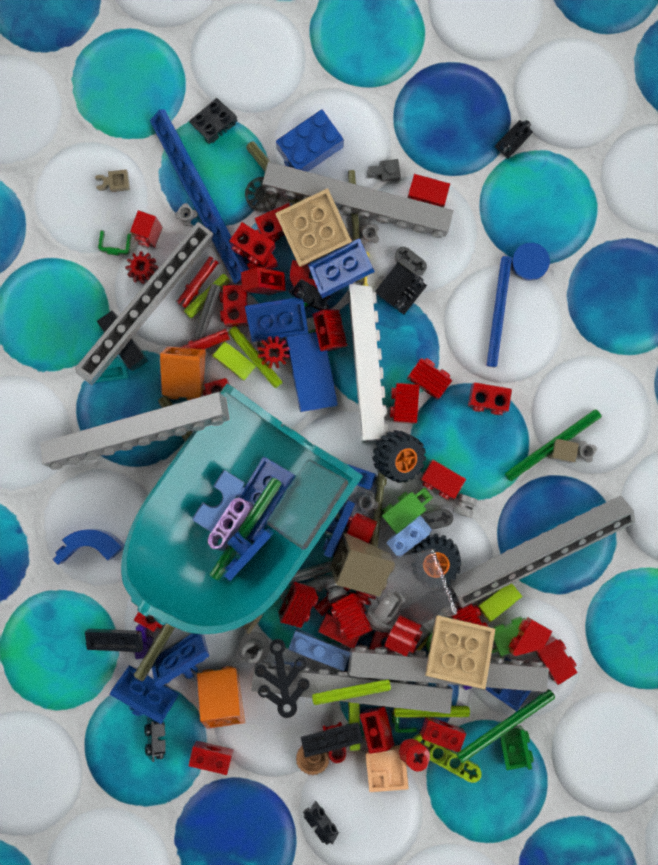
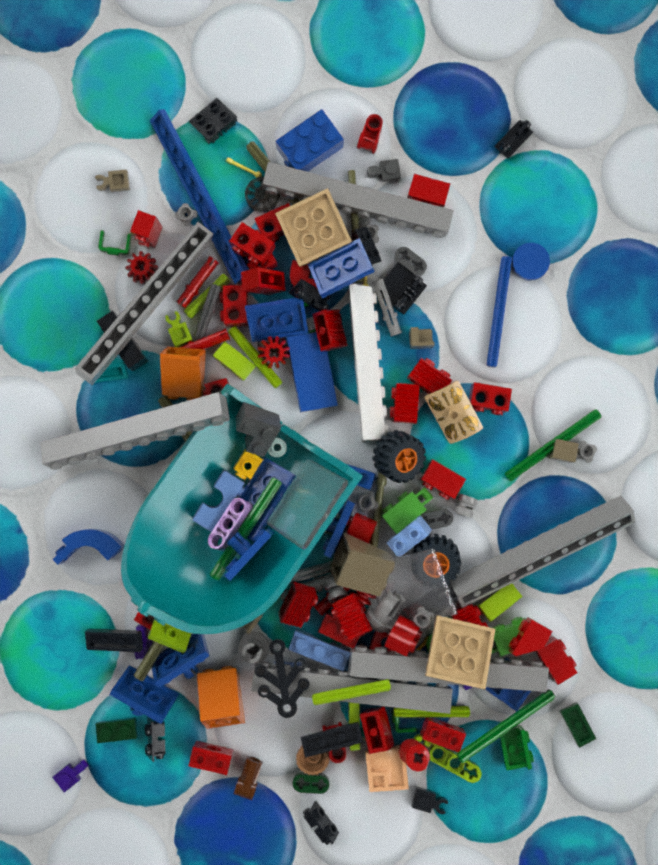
none -> dark purple plate [52,759,89,793]
none -> dark green plate [95,717,138,743]
none -> lime plate [148,620,191,653]
none -> lime plate [165,311,193,347]
none -> light yellow hinge [226,157,262,179]
none -> yellow brick [233,449,263,480]
none -> reddish brown piece [234,756,263,800]
none -> dark grey brick [235,402,281,457]
none -> light aqua plate [268,438,287,457]
none -> dark green beam [292,772,329,794]
none -> black hinge [351,226,382,266]
none -> red piece [357,114,383,154]
none -> light grey pin [372,279,402,336]
none -> dark tan panel [409,327,435,349]
none -> black plate [411,786,448,814]
none -> light grey plate [413,606,435,629]
none -> tan shield [424,381,483,444]
none -> dark green plate [559,702,596,748]

